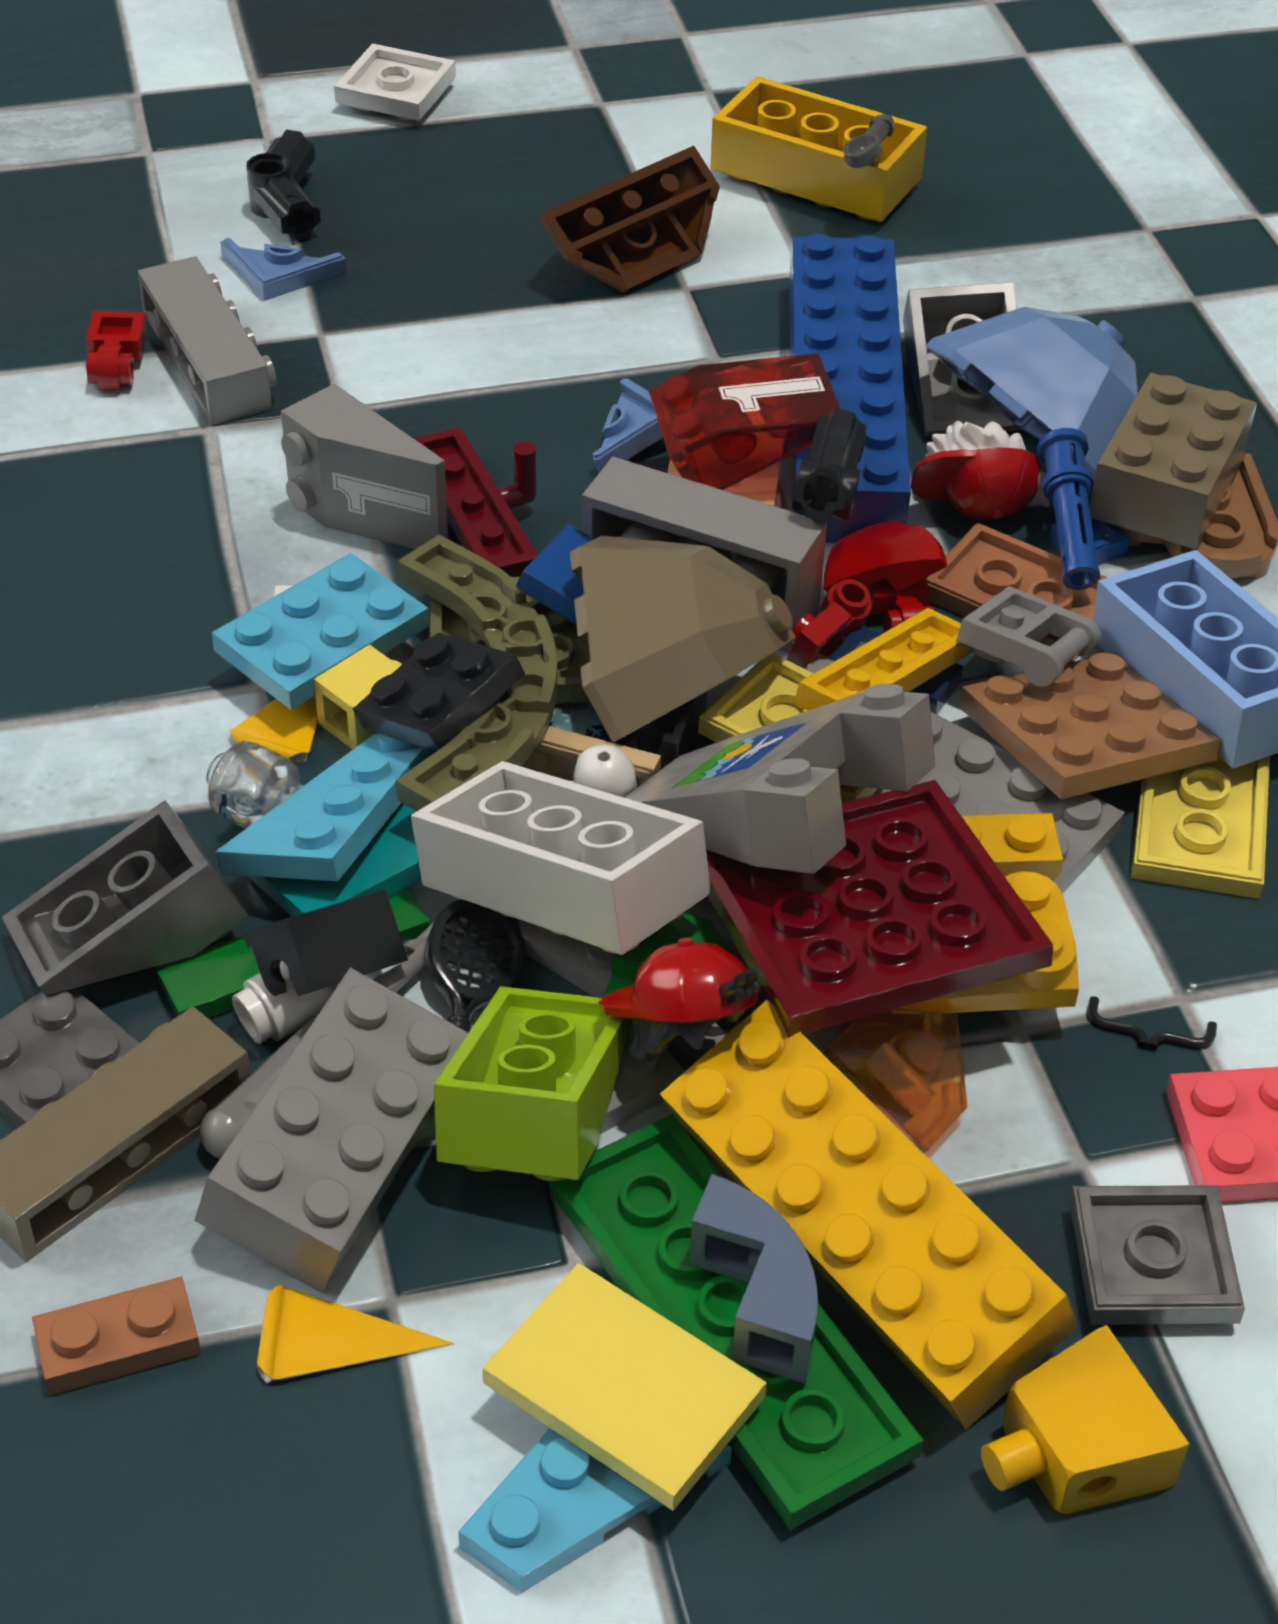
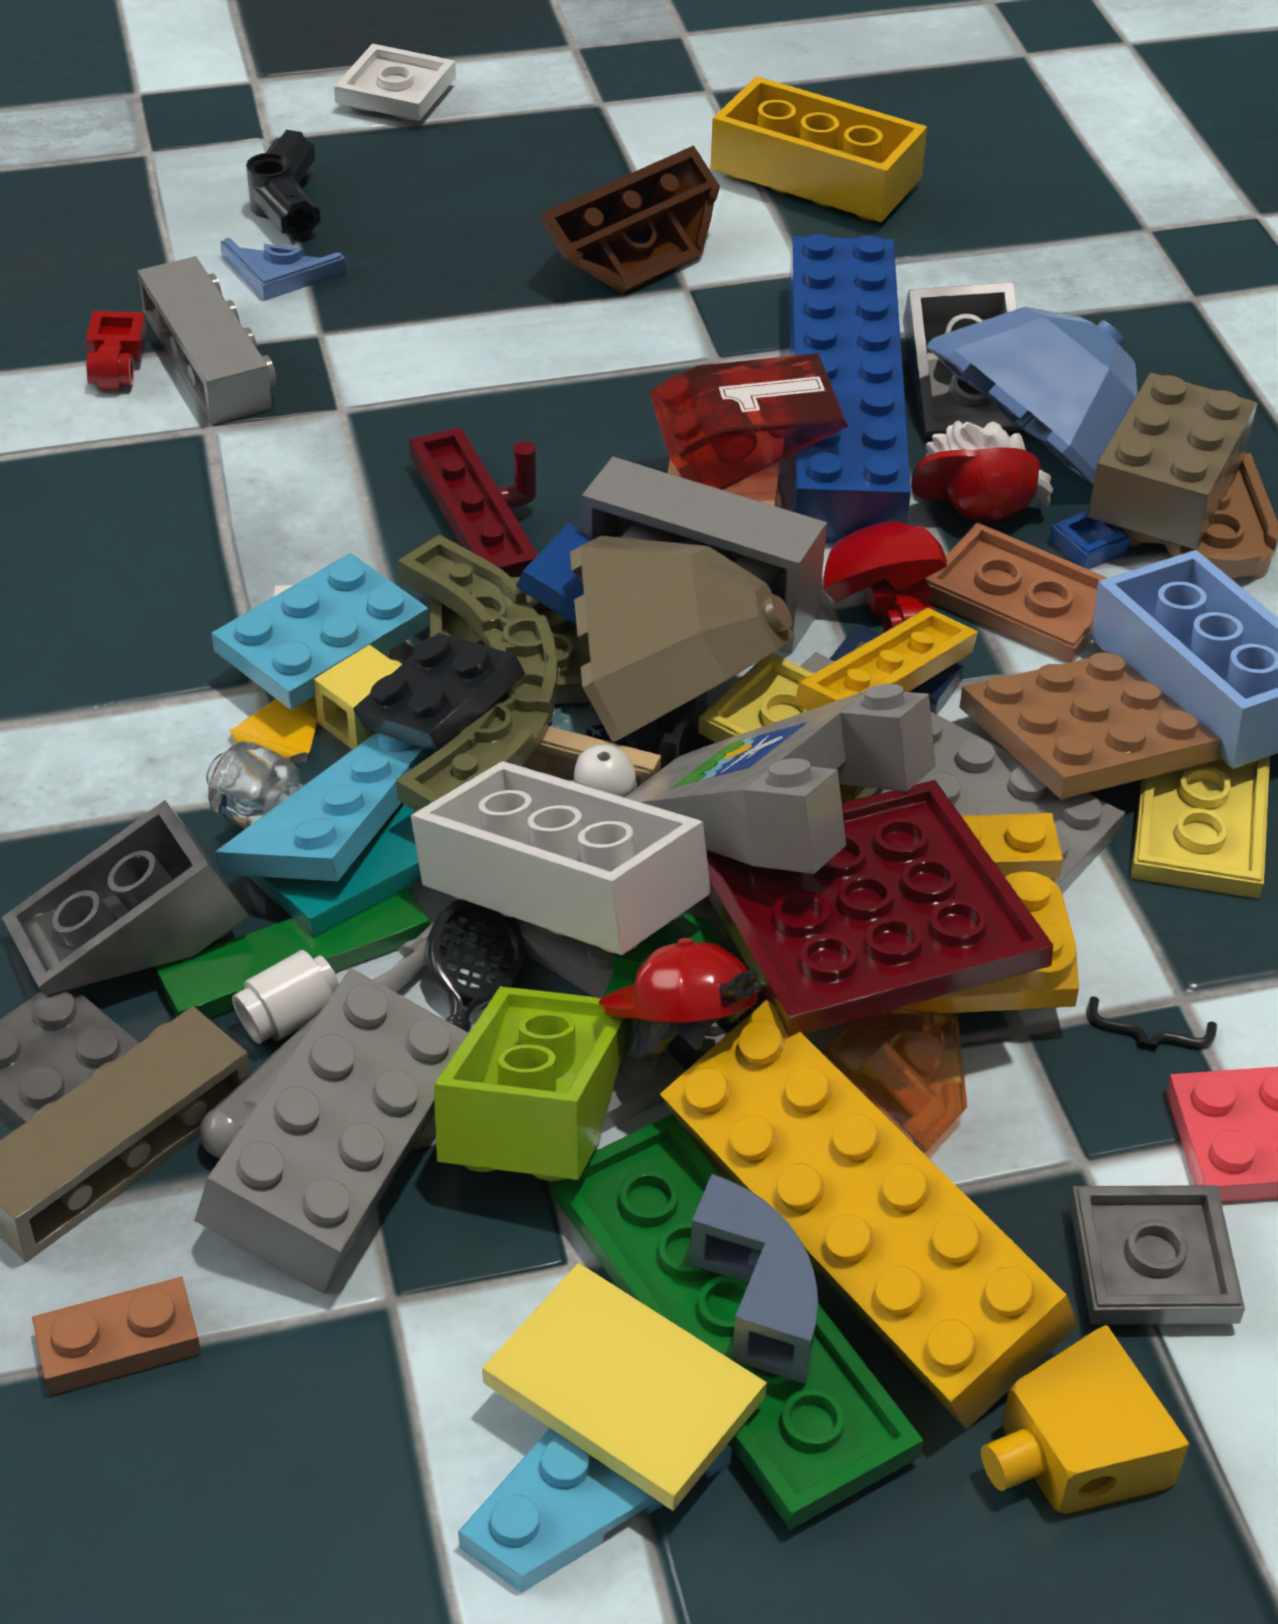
black hinge [243,889,408,996] -> none
yellow sticker [257,1284,455,1383] -> none
light grey slope [281,384,448,549] -> none
medium blue tile [592,378,683,473] -> none
red plate [787,579,872,667] -> none
black piece [792,409,867,521] -> none
dark grey piece [843,114,895,168] -> none
light grey plate [956,586,1101,687] -> none
blue pin [1037,428,1101,590] -> none

